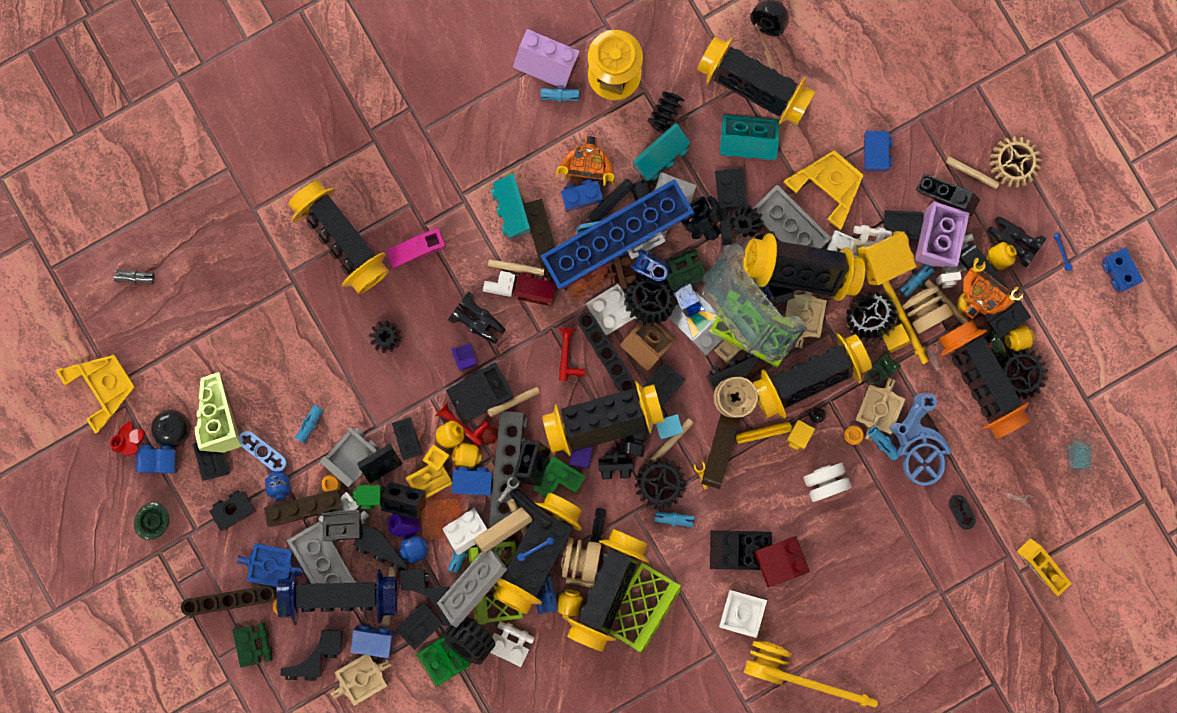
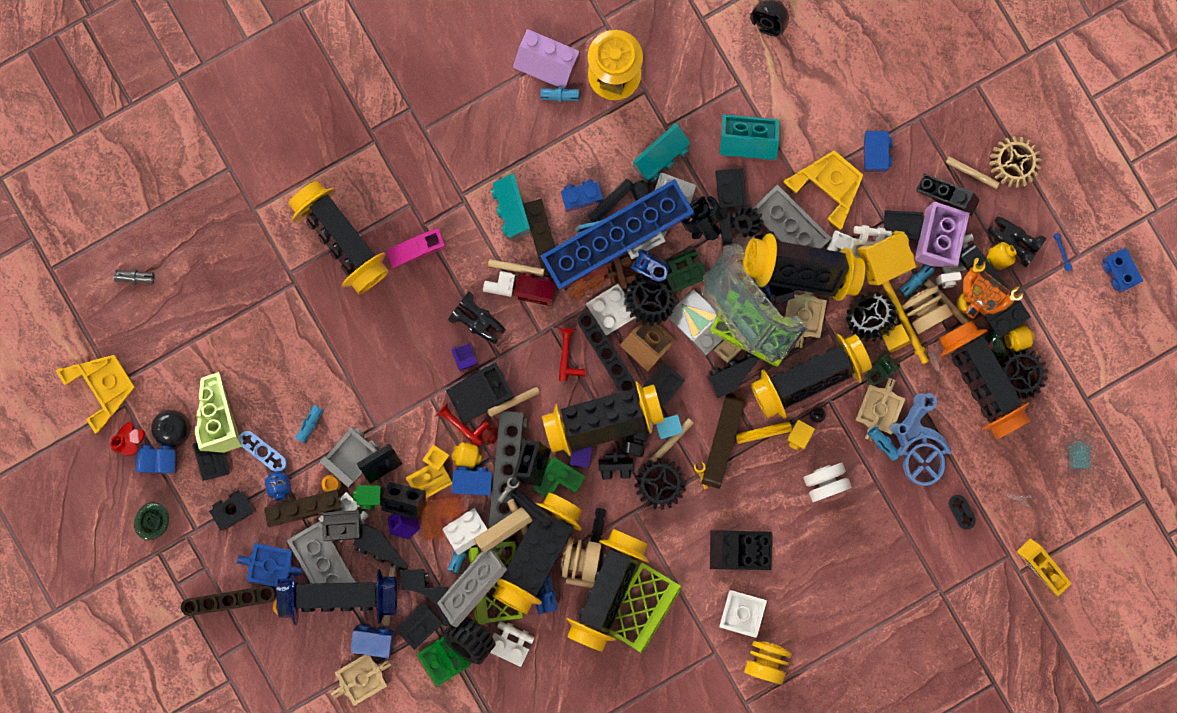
dark green plate [232,623,273,668] -> none
black arch [280,630,343,681] -> none
black gear [369,321,402,353] -> none
black brick [392,417,423,461] -> none
blue head [399,535,429,563] -> none
yellow head [436,421,464,449] -> none
blue hinge [517,537,554,561] -> none
torso [555,136,615,186] -> none
yellow head [557,589,584,619] -> none
black piece [647,91,685,134] -> none
dark azure pin [654,510,694,528] -> none
clear blue brick [673,284,704,318] -> none
black brick [697,36,816,125] -> none
tan wheel [713,377,758,418] -> none
dark red slope [754,536,810,588] -> none
yellow bar [762,666,878,708] -> none
light orange plate [844,426,864,445] -> none

